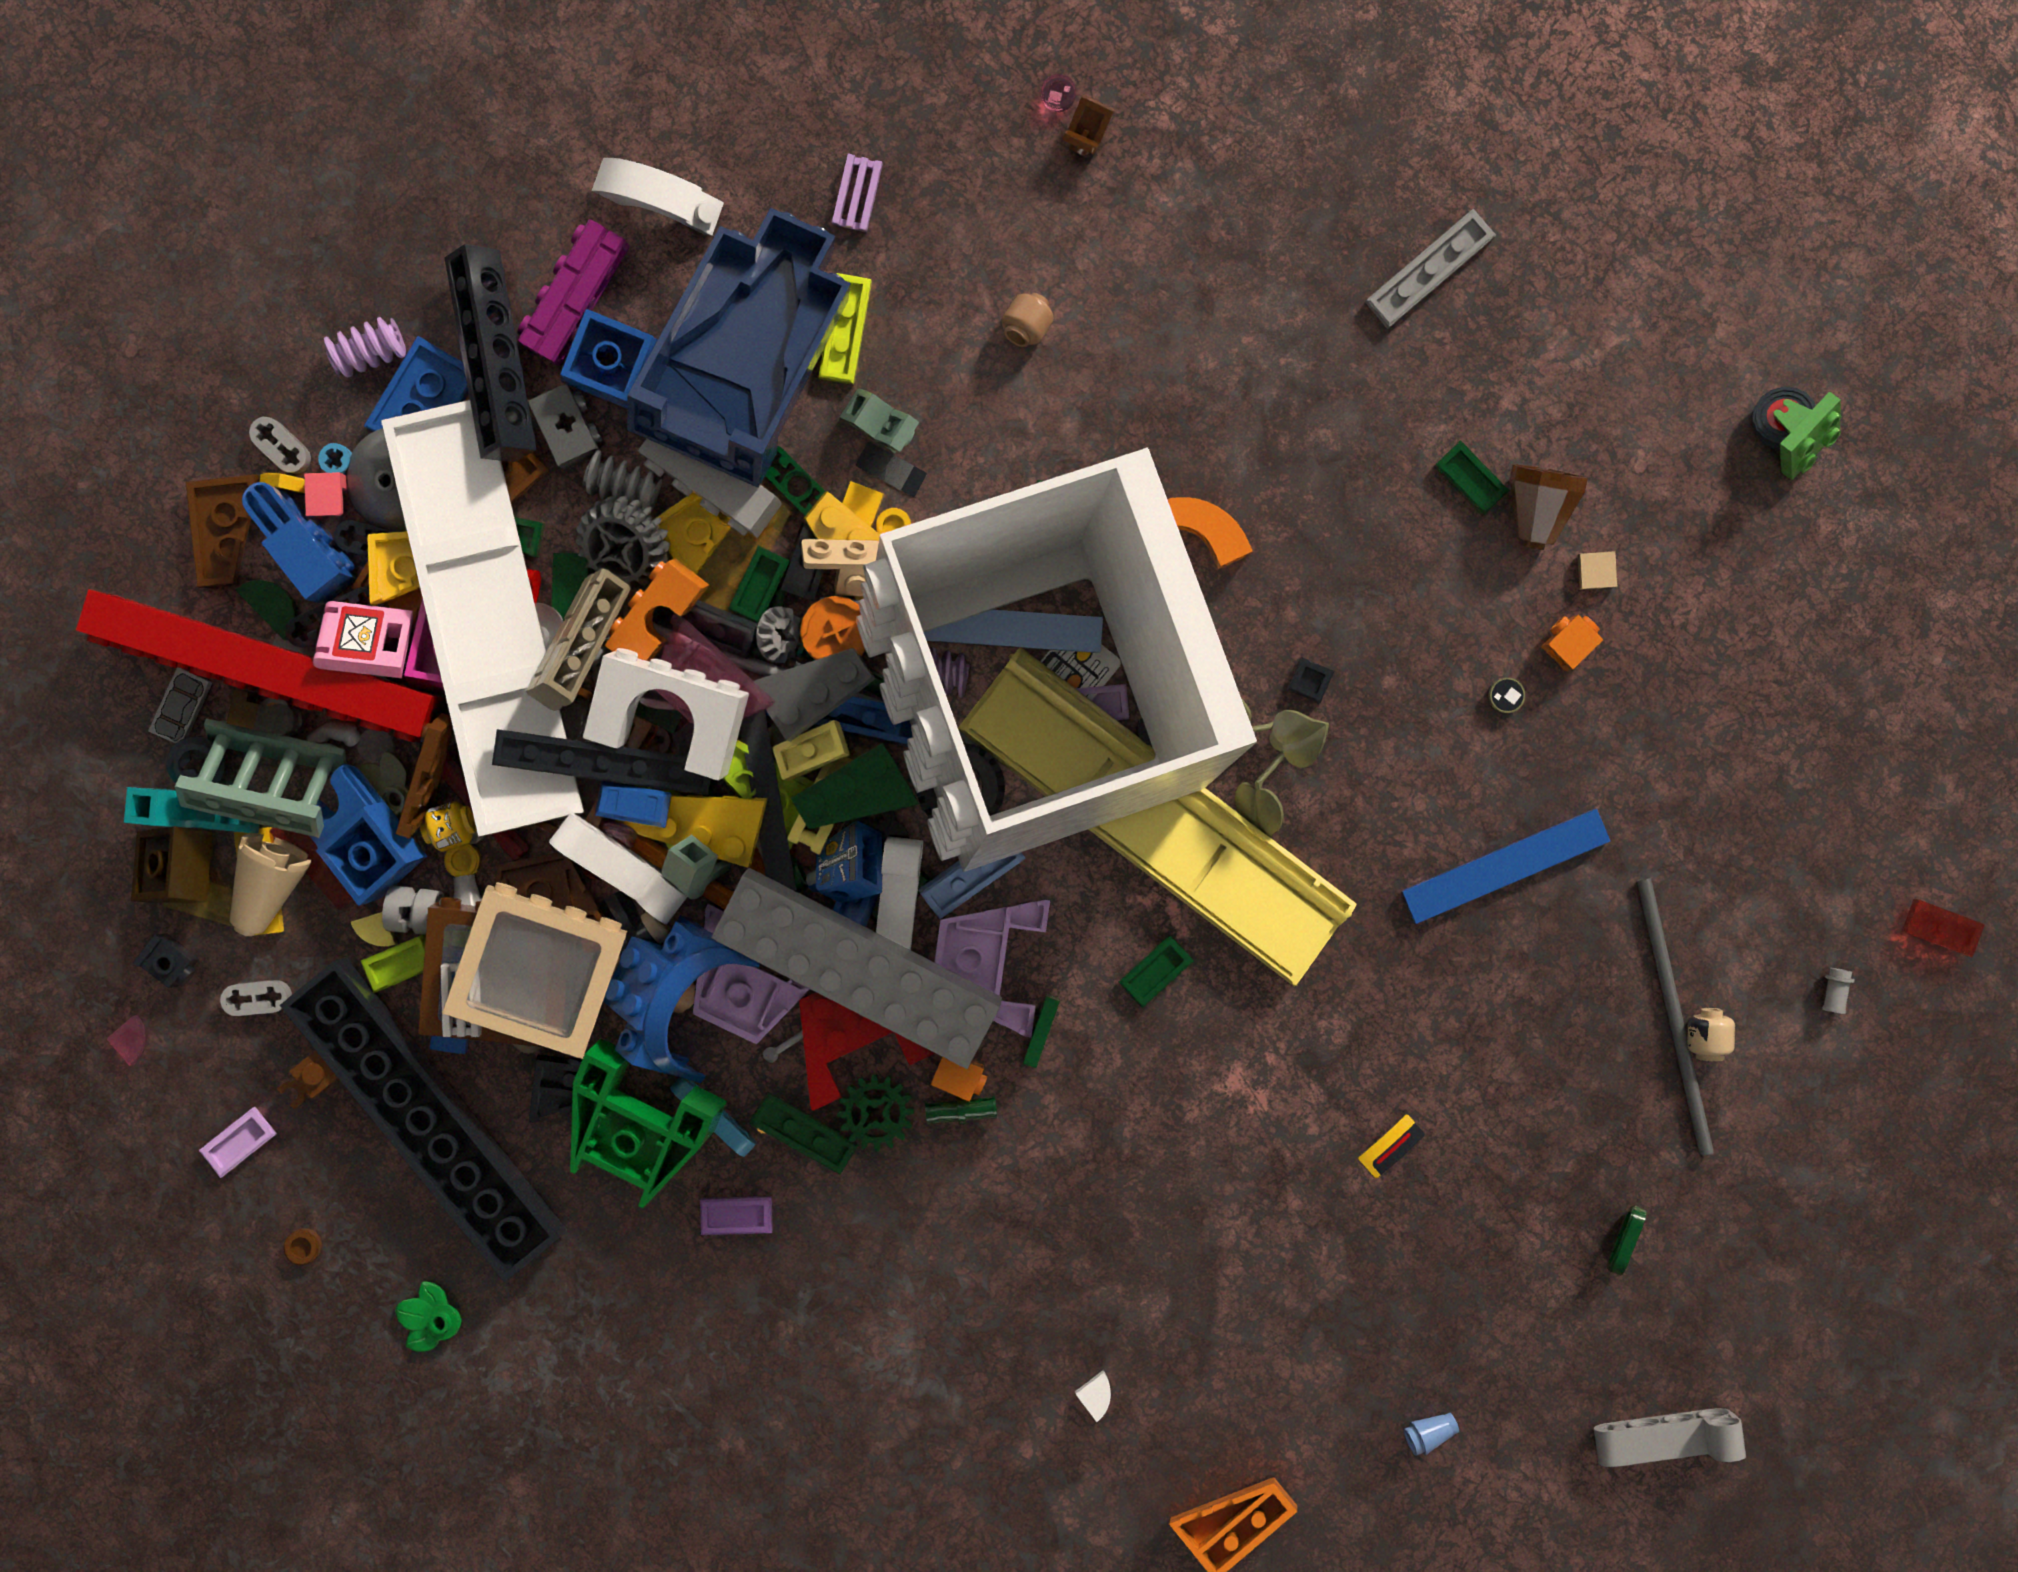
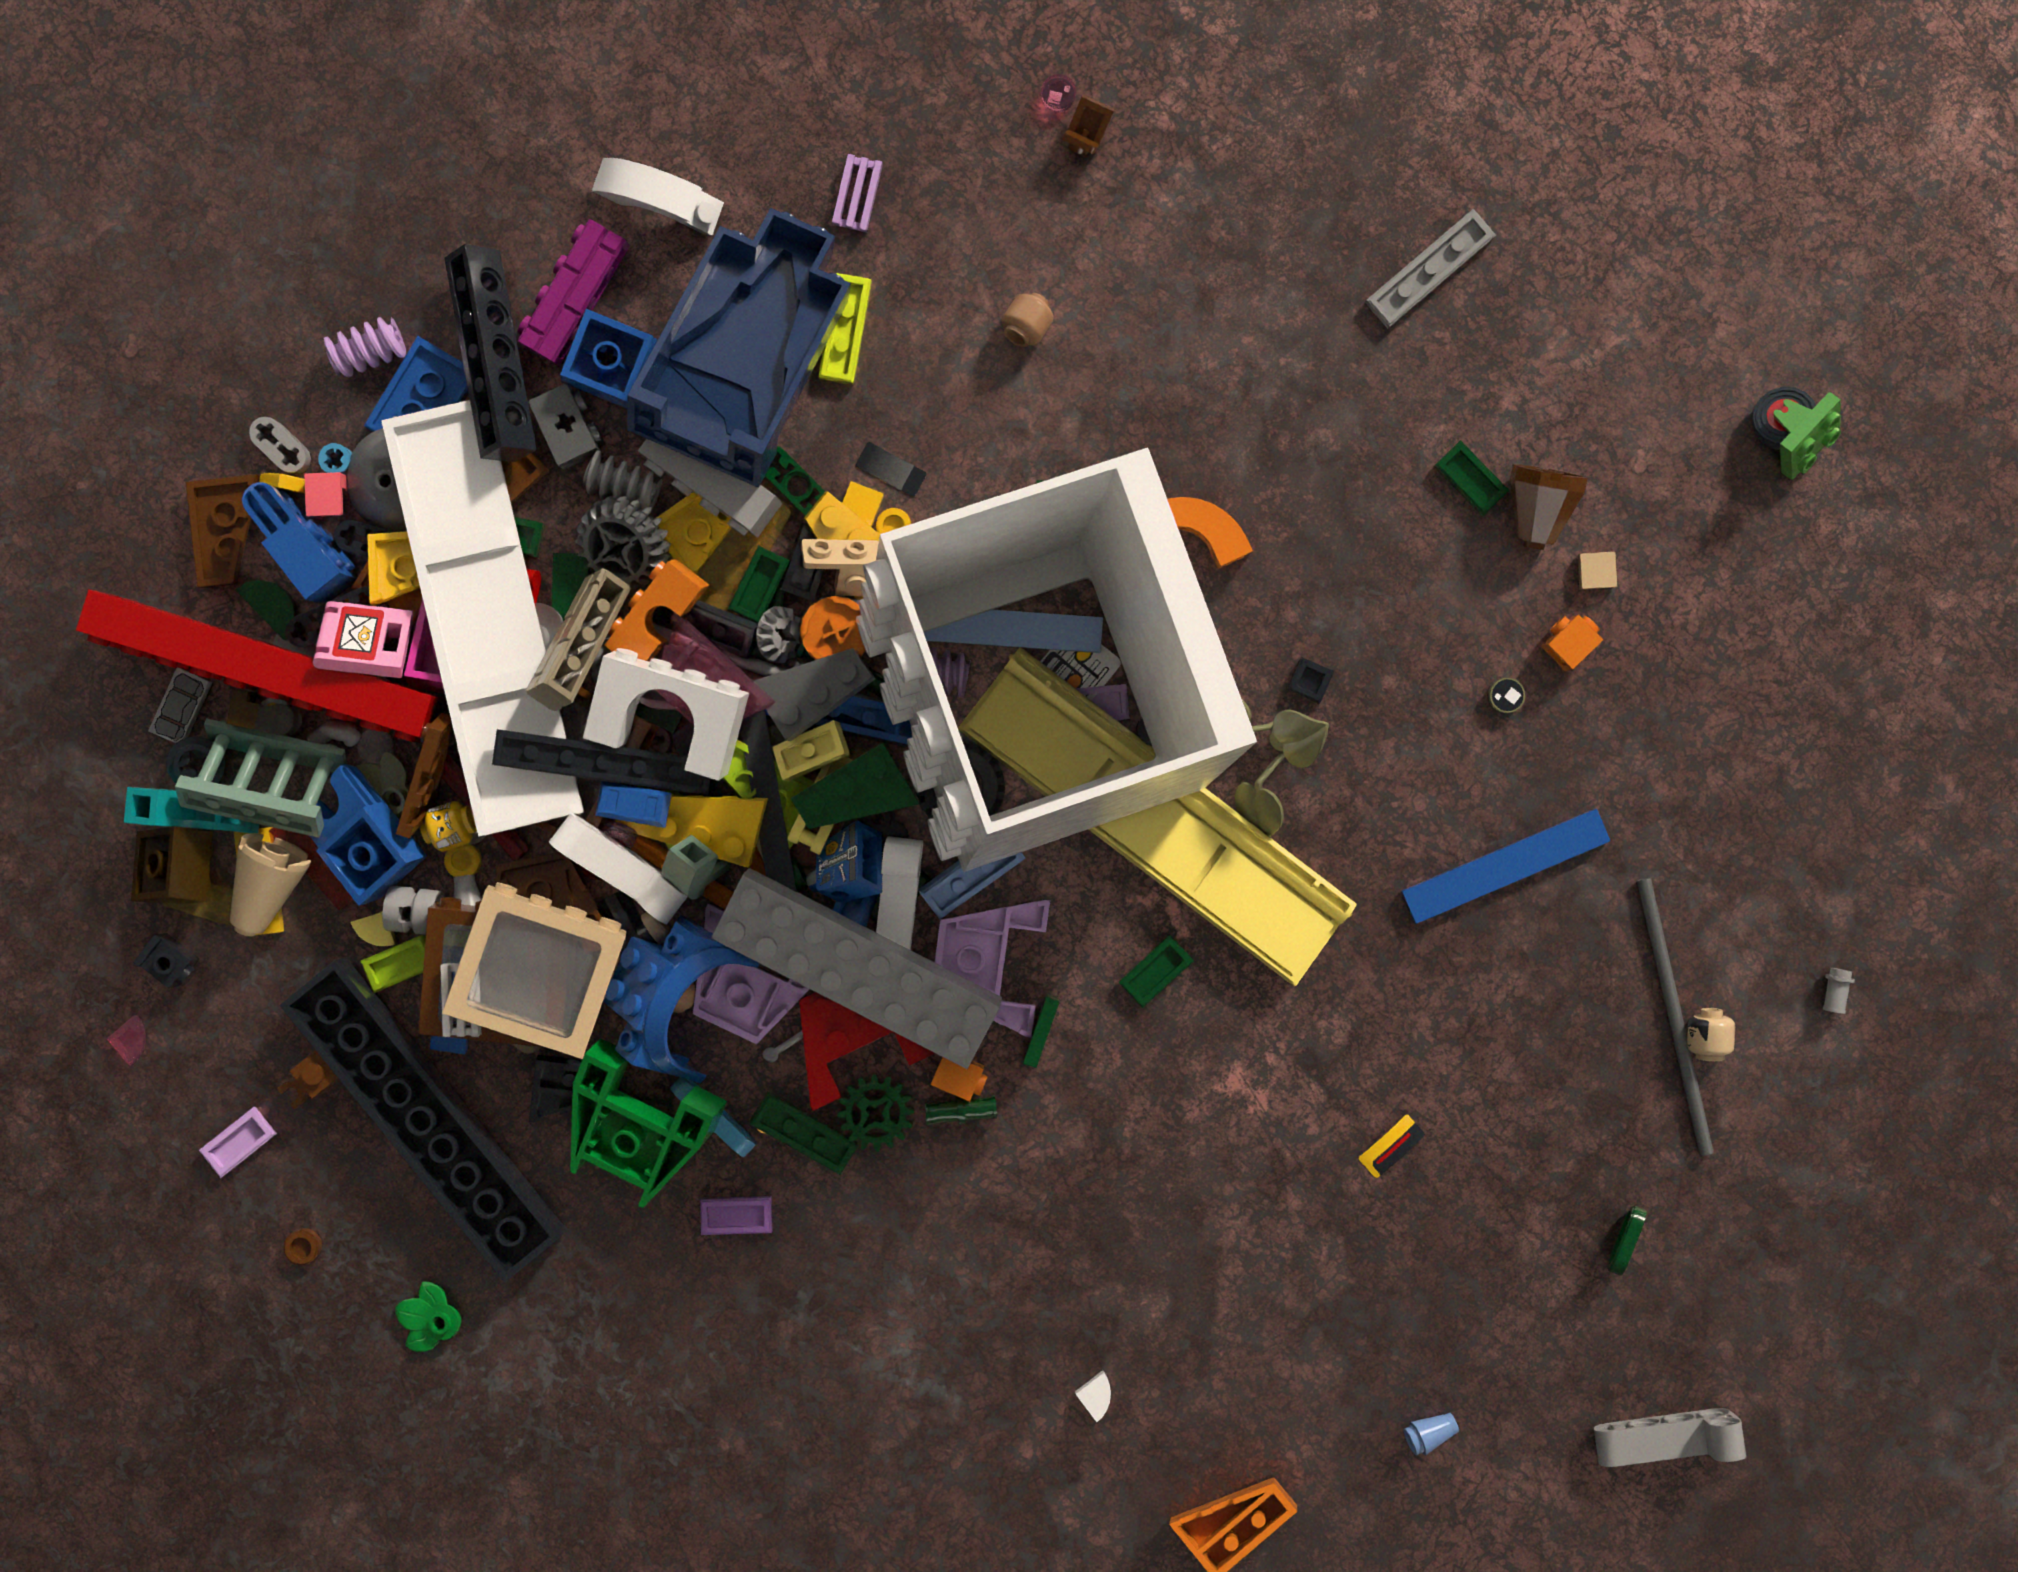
light grey beam [220,980,292,1016] -> none
sand green brick [839,388,919,453] -> none
clear red plate [1901,899,1985,958] -> none

